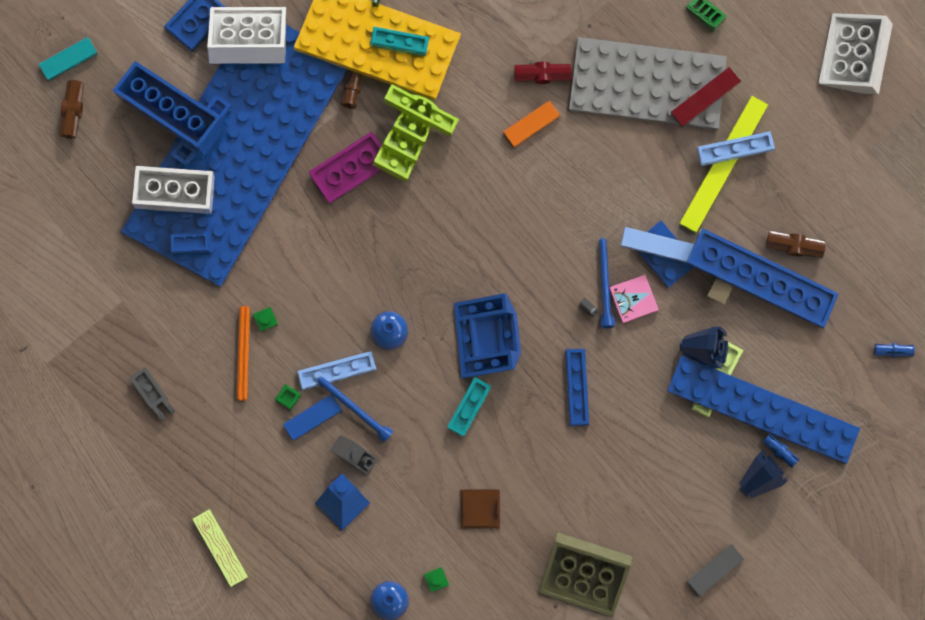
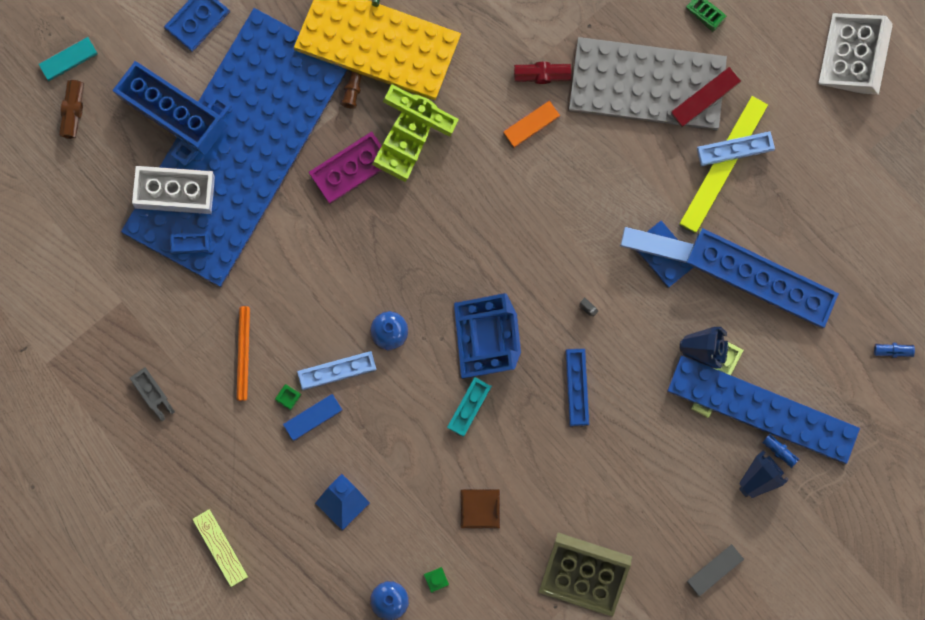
white slope [208,7,286,64] -> none
green plate [253,307,278,332] -> none
blue piece [317,376,394,443] -> none
dark grey slope [330,435,378,475] -> none
teal tile [370,26,429,57] -> none
blue piece [599,238,615,329] -> none
bright pink tile [609,275,659,324] -> none
dark tan panel [705,278,733,305] -> none
reddish brown piece [766,231,826,259] -> none

